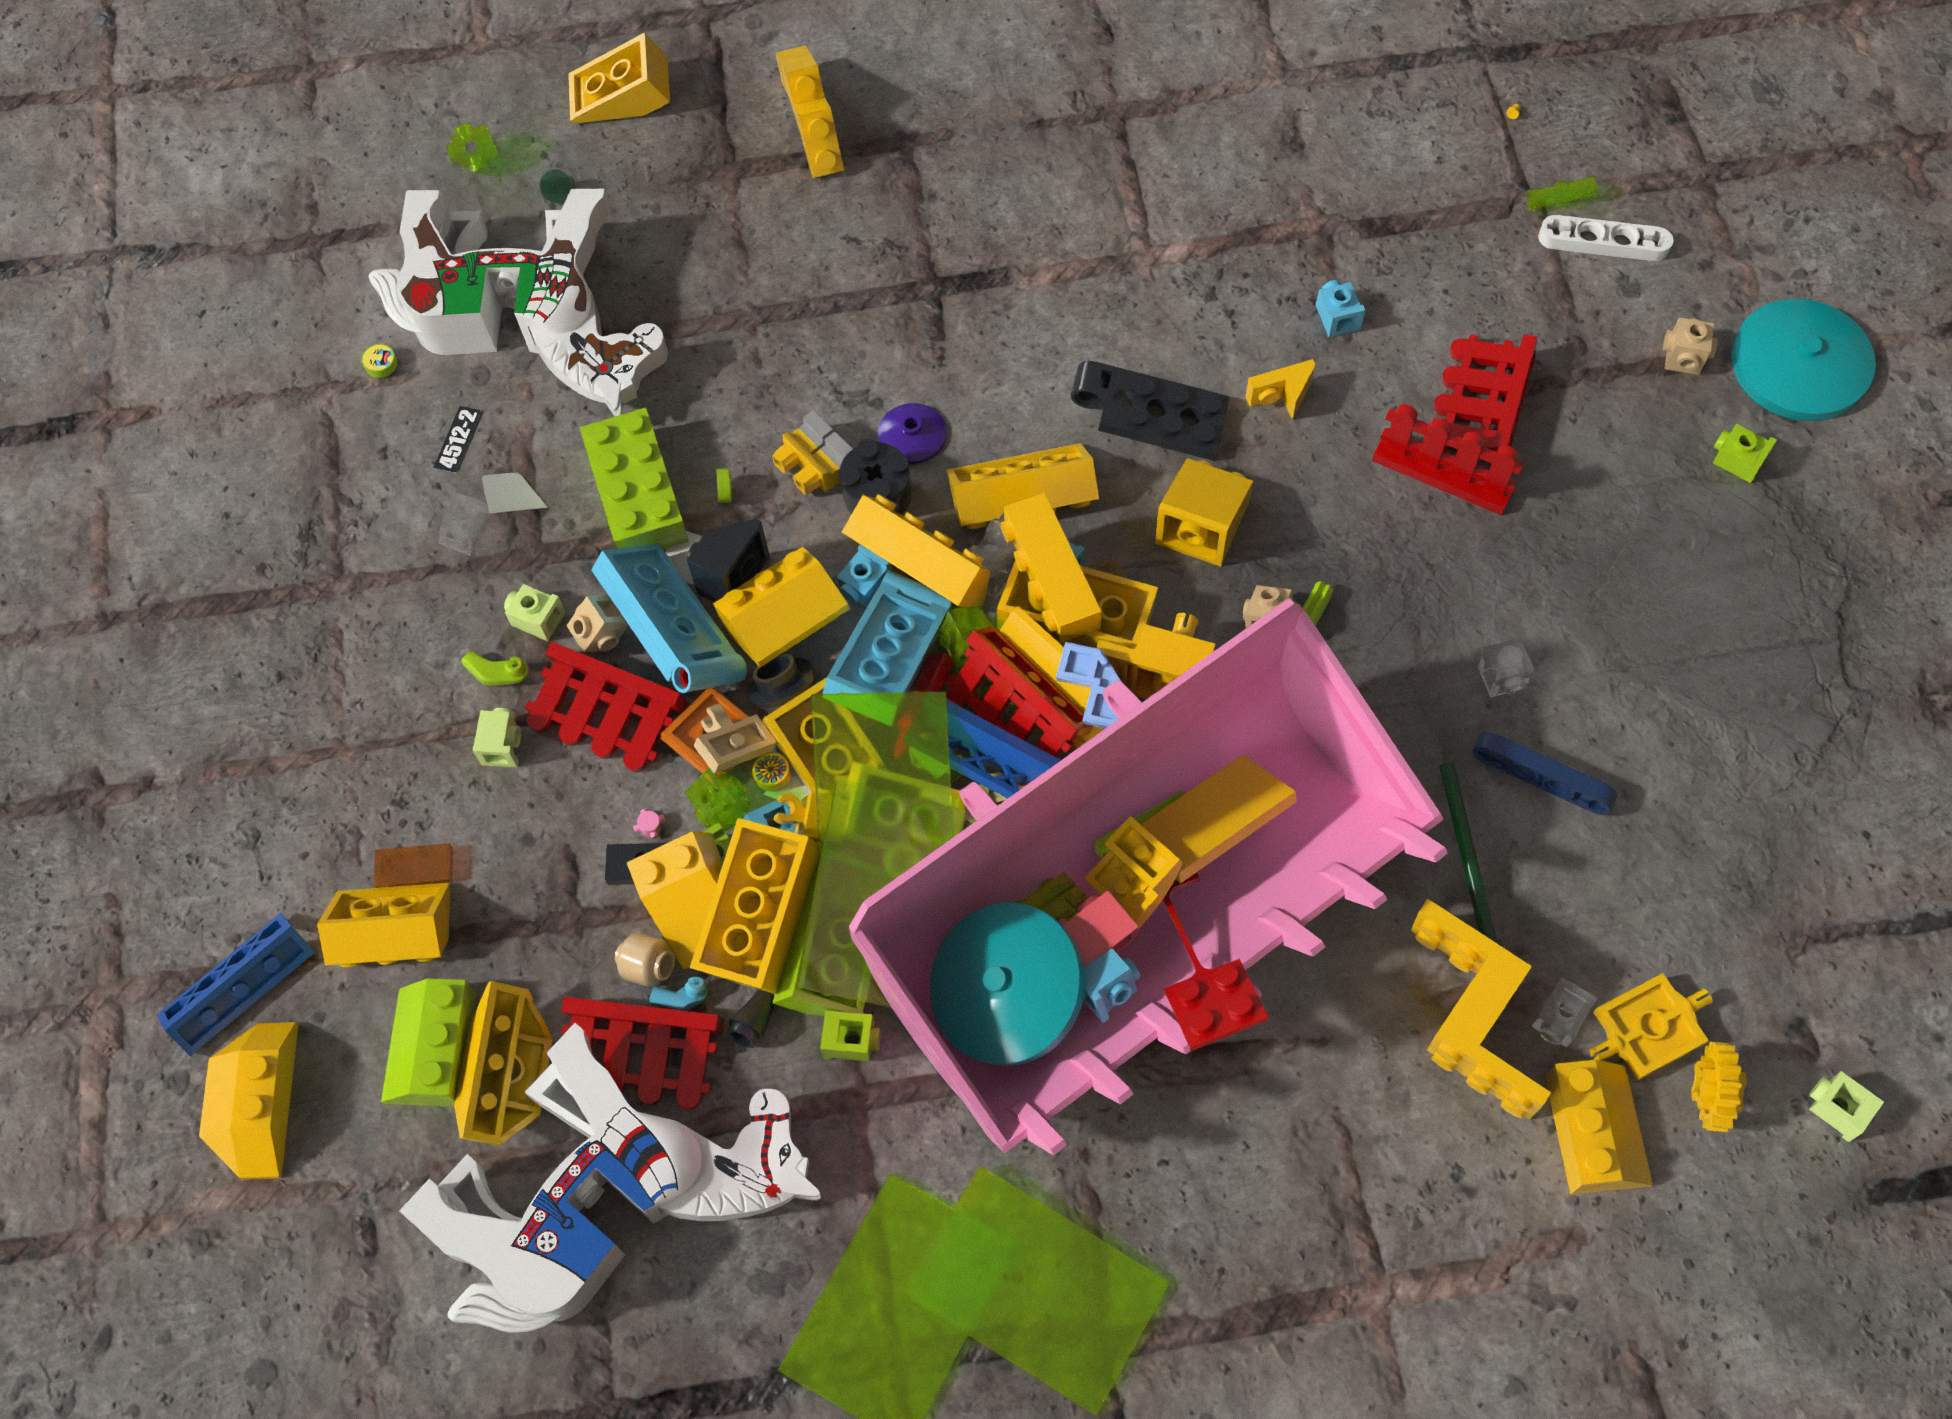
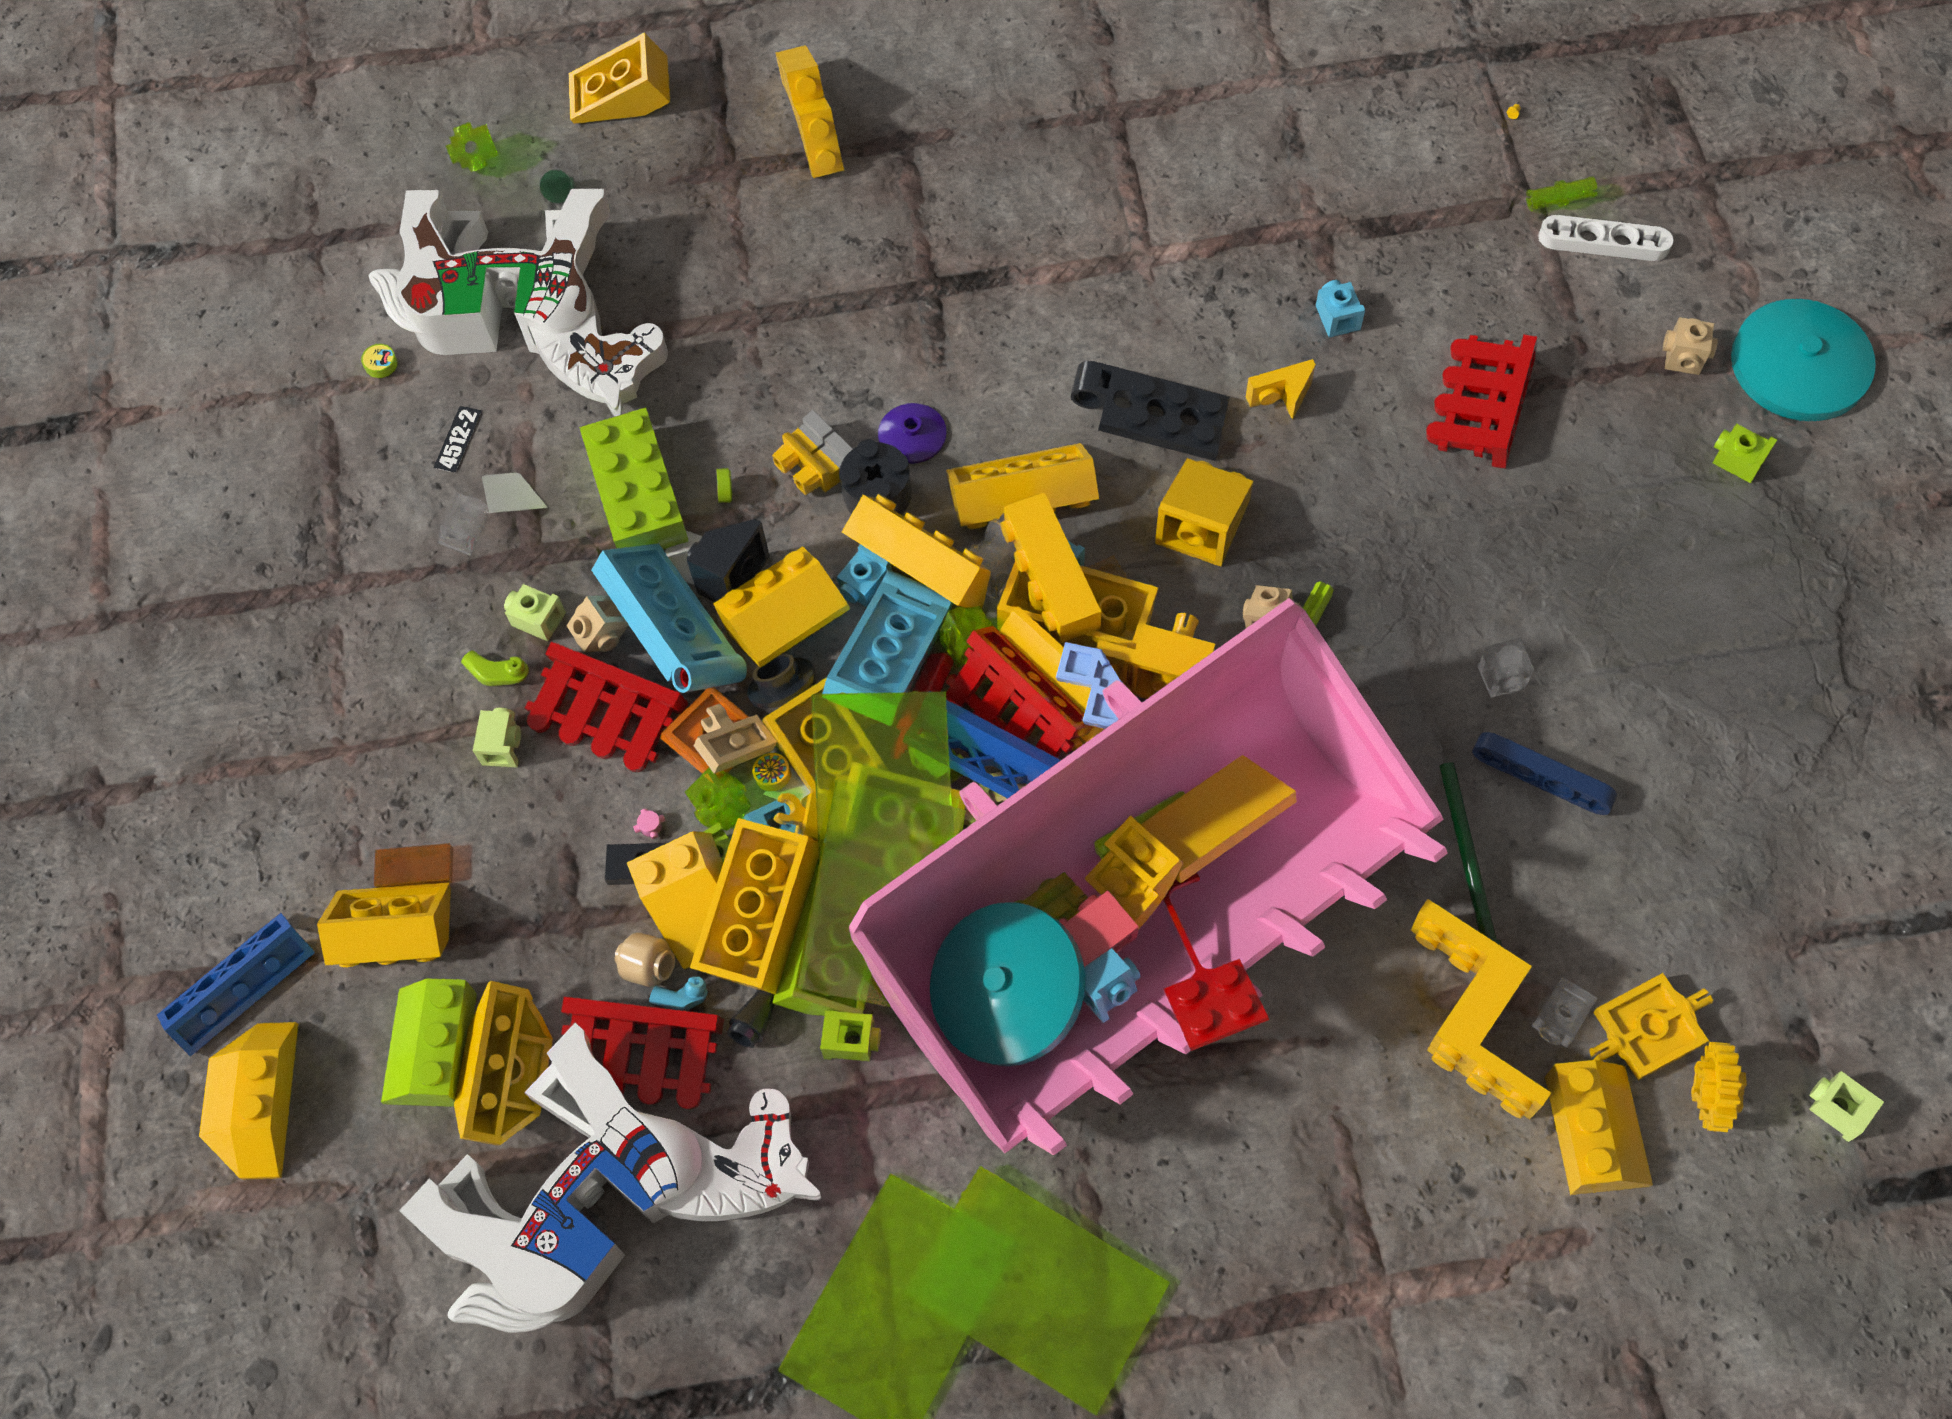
red fence [1372,404,1524,516] -> none

